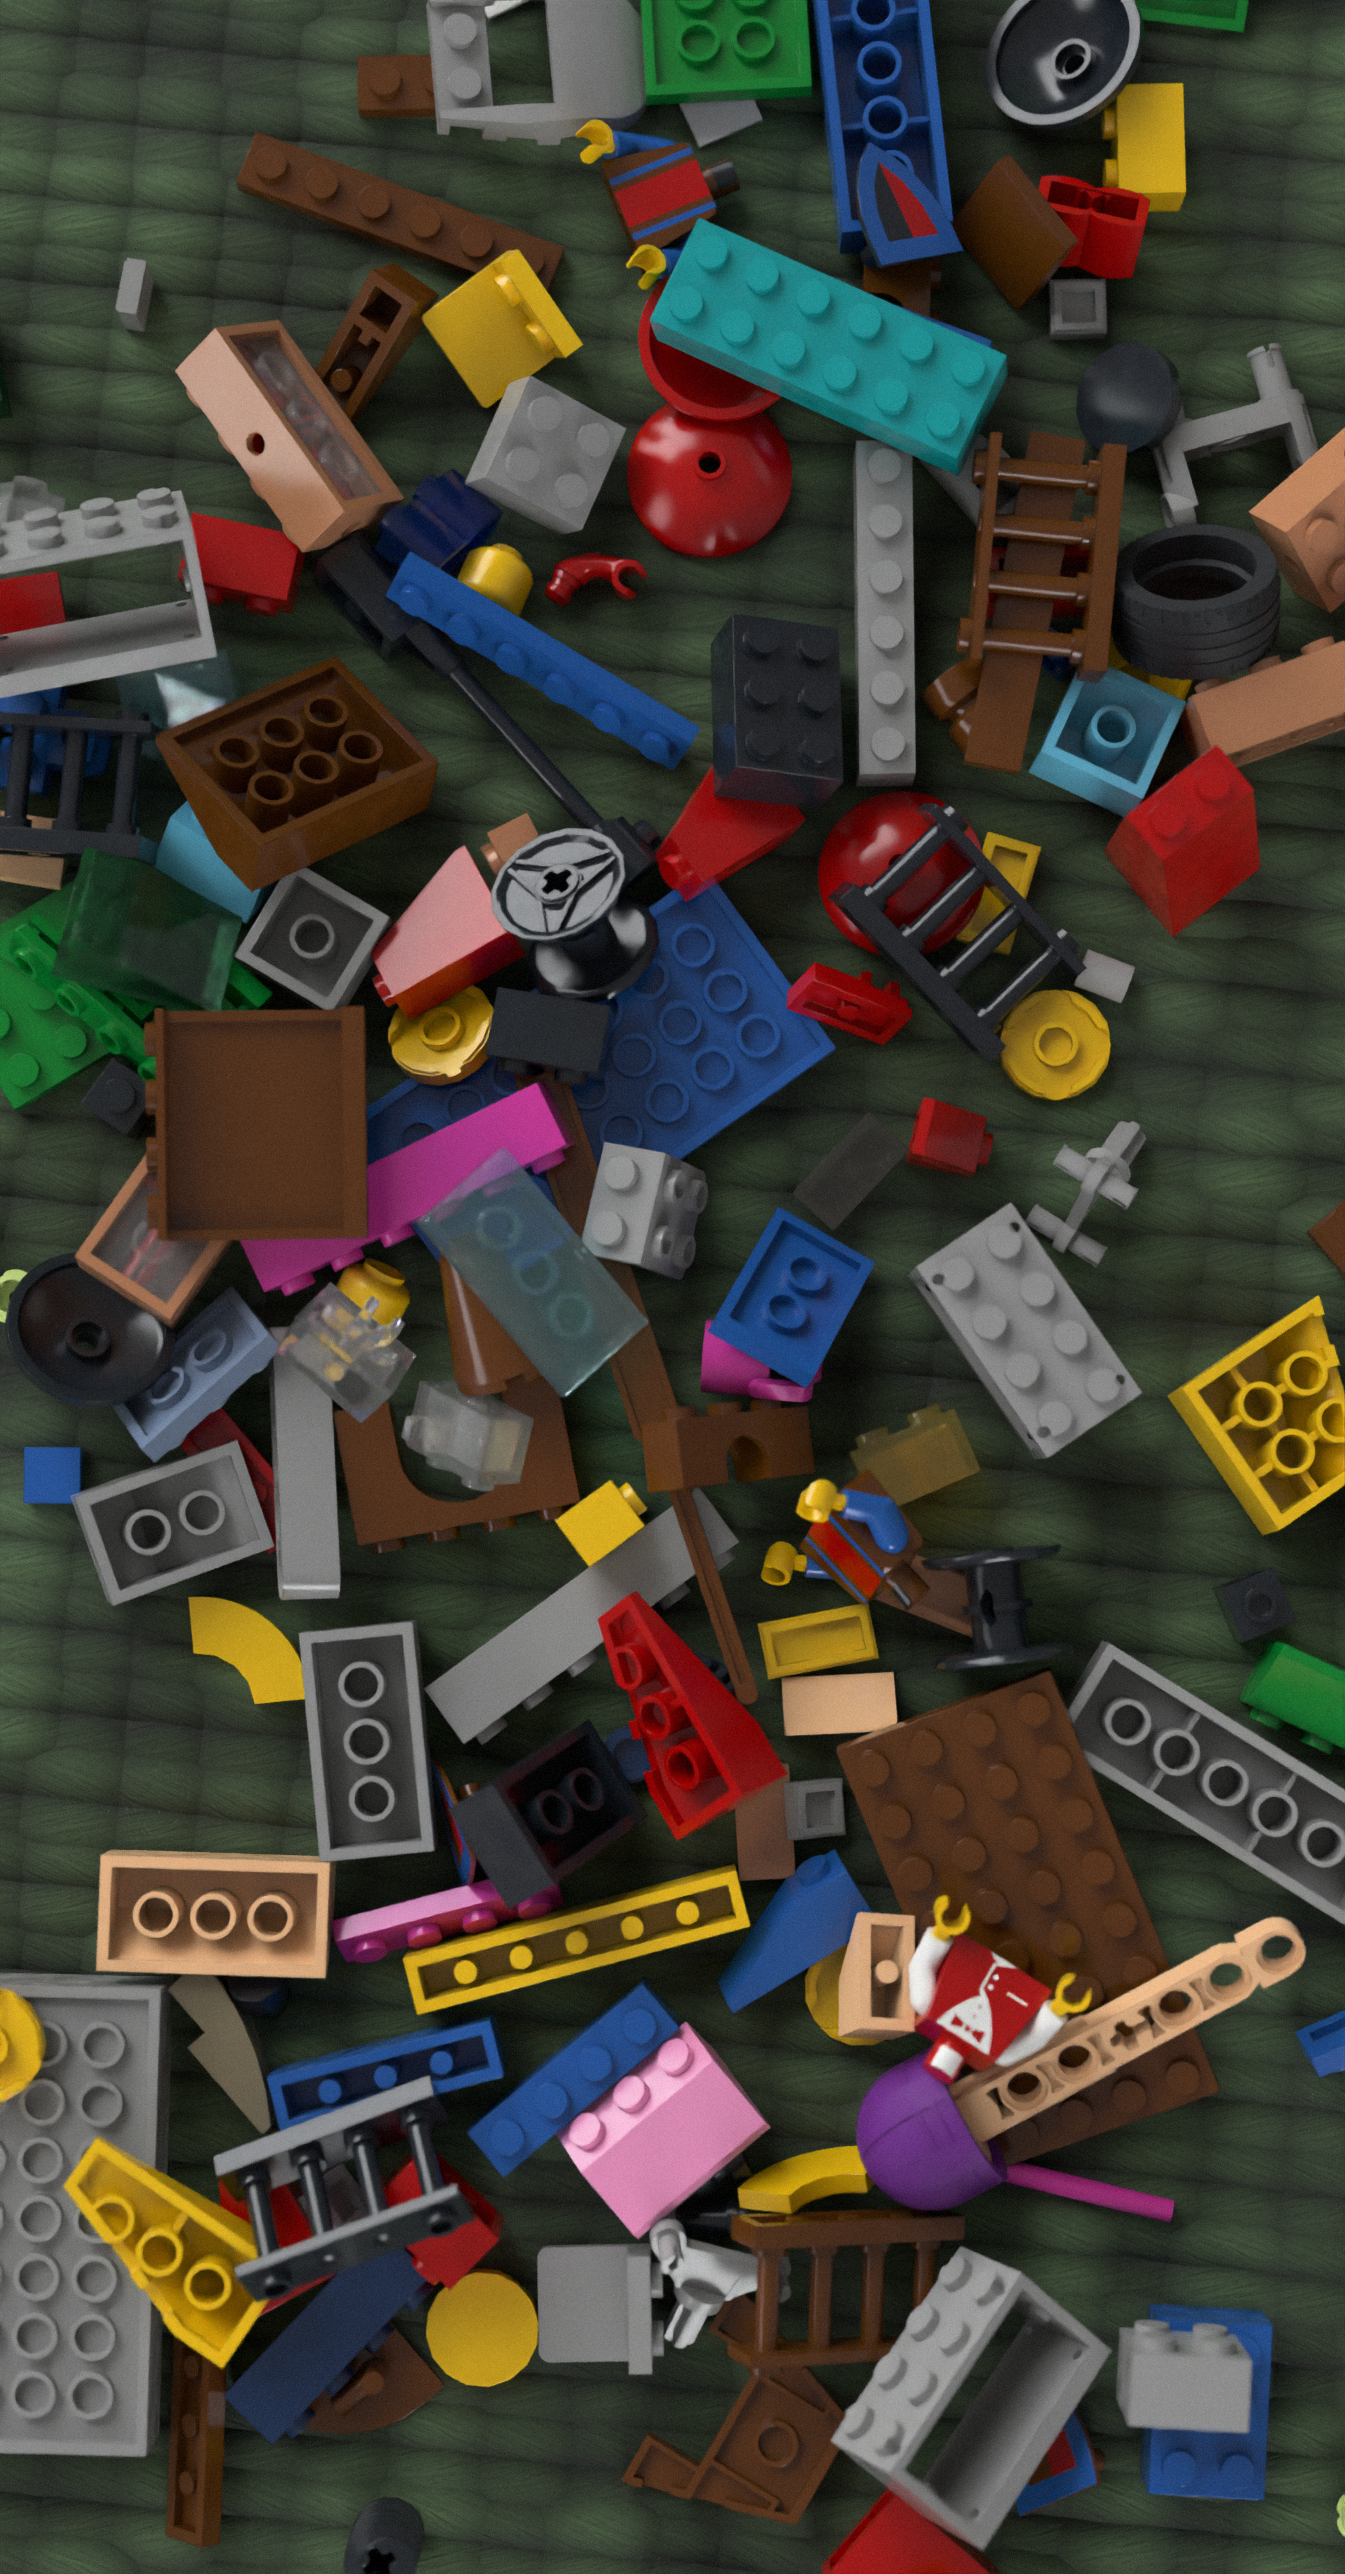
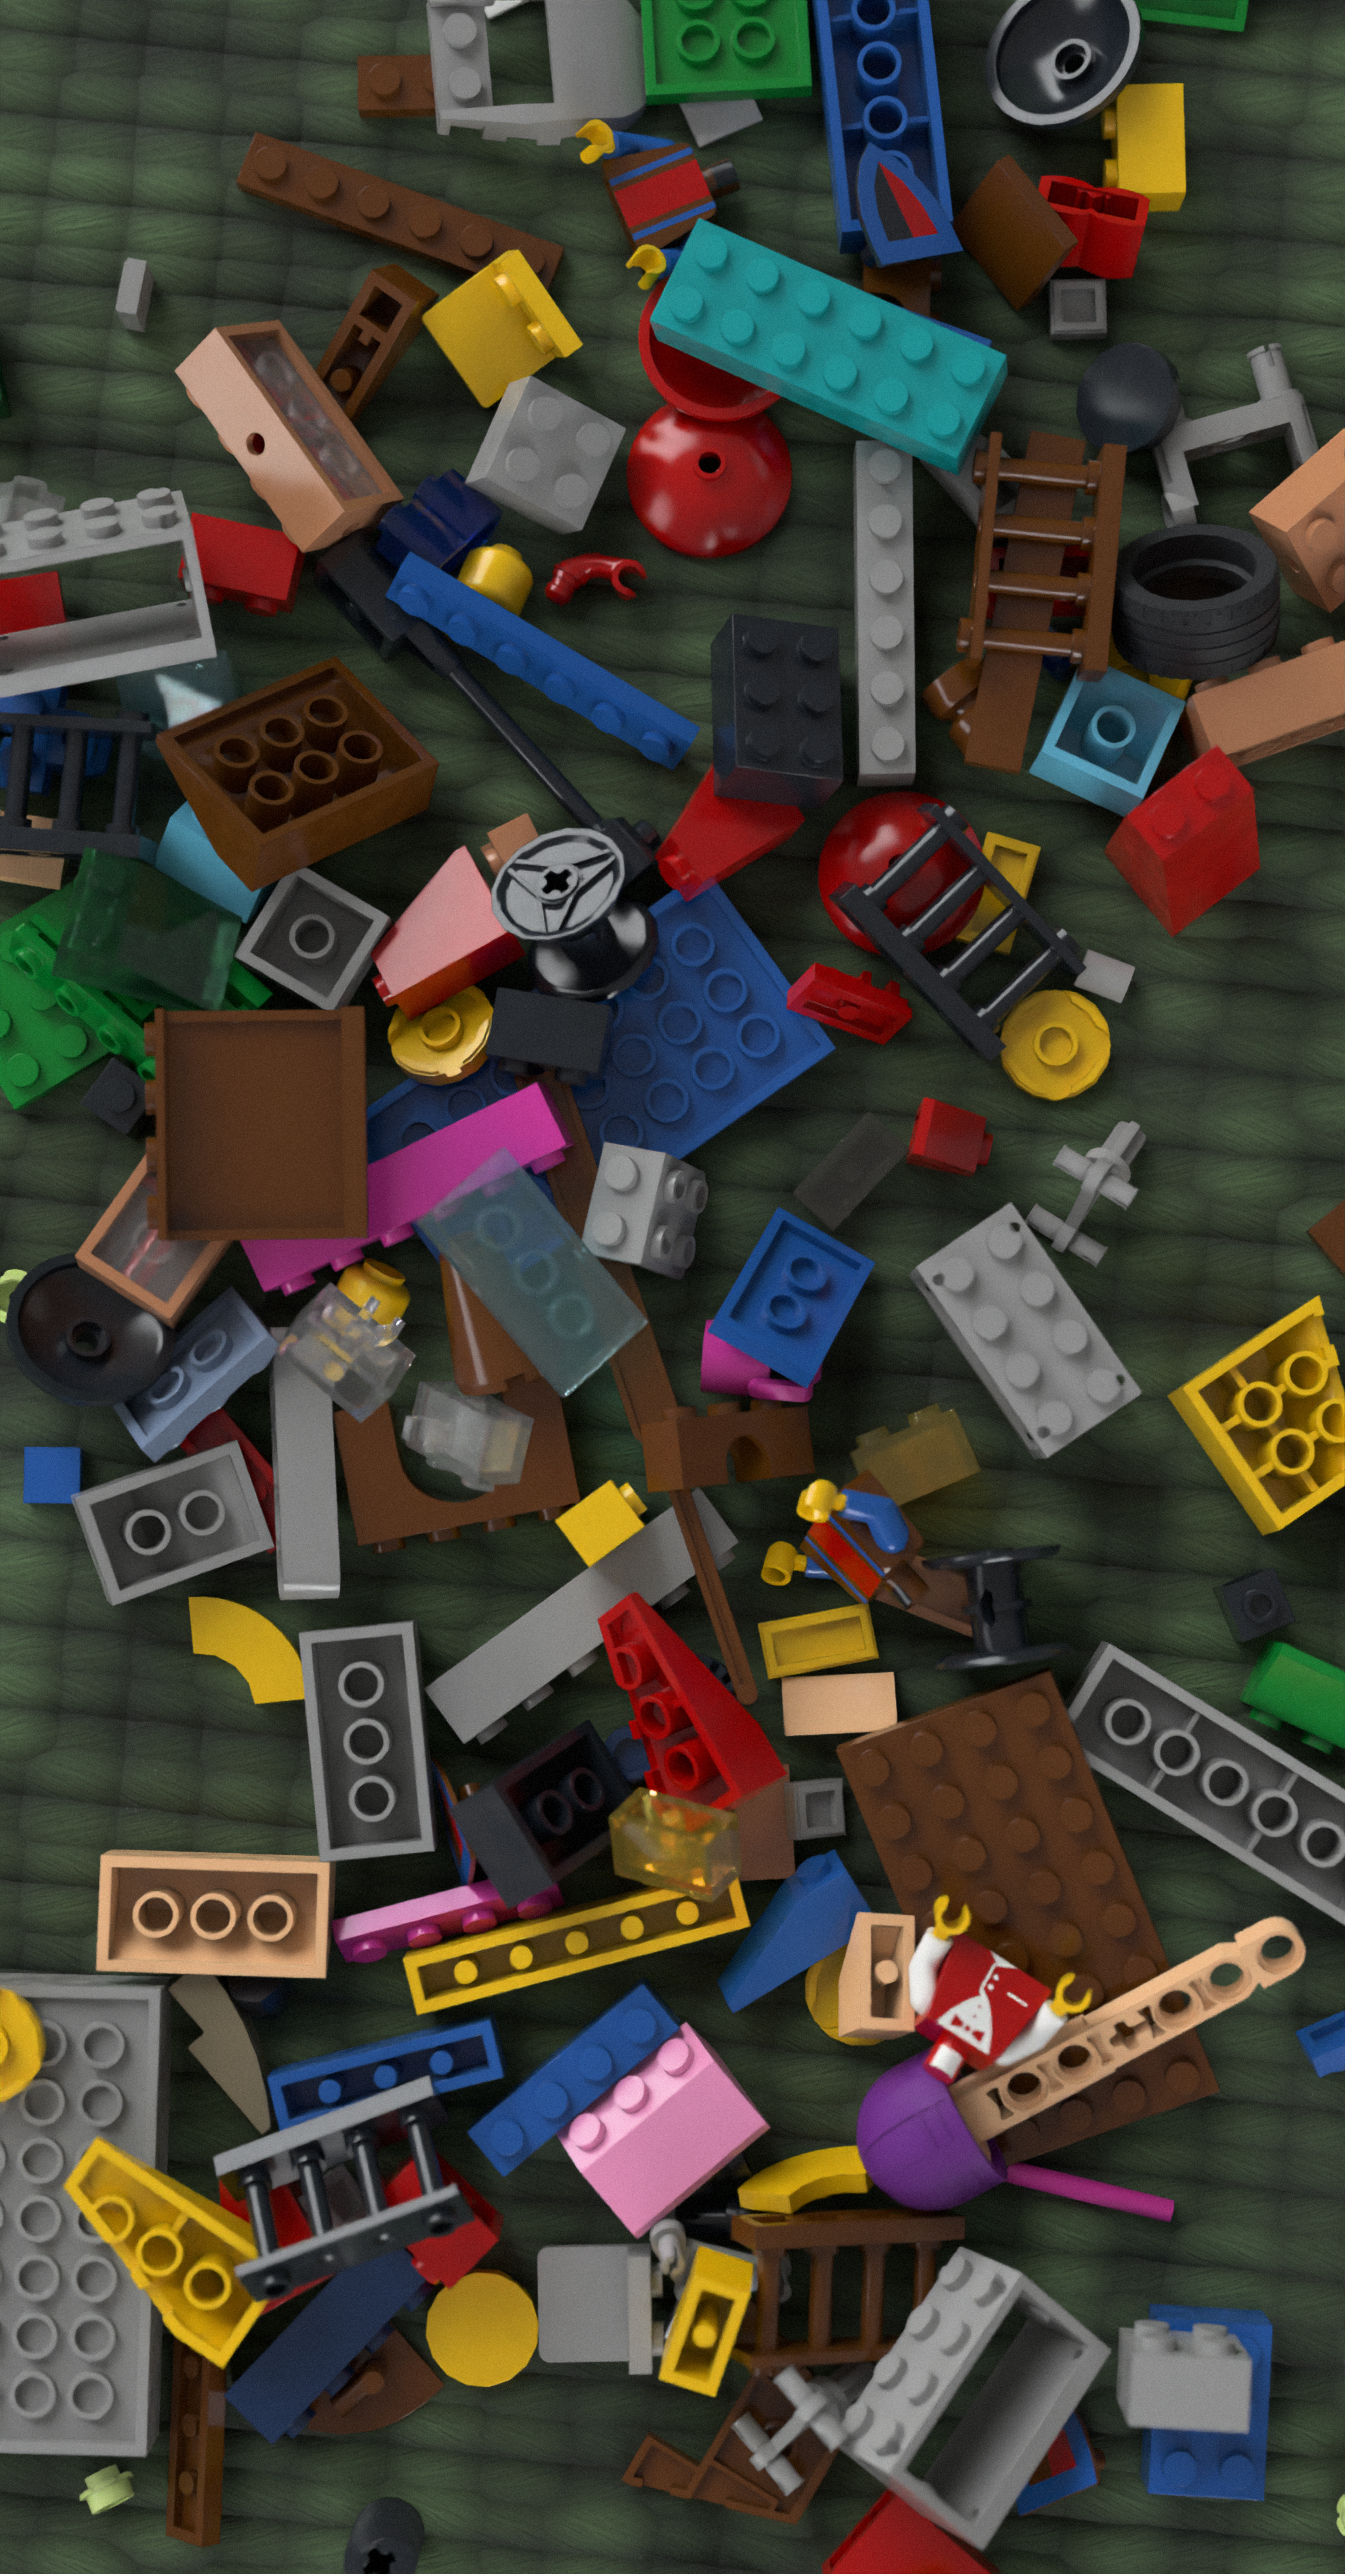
none -> yellowish green plate [79,2465,135,2515]
none -> clear yellow brick [609,1787,742,1903]
none -> yellow brick [659,2245,754,2397]
none -> light grey axle [731,2361,874,2497]

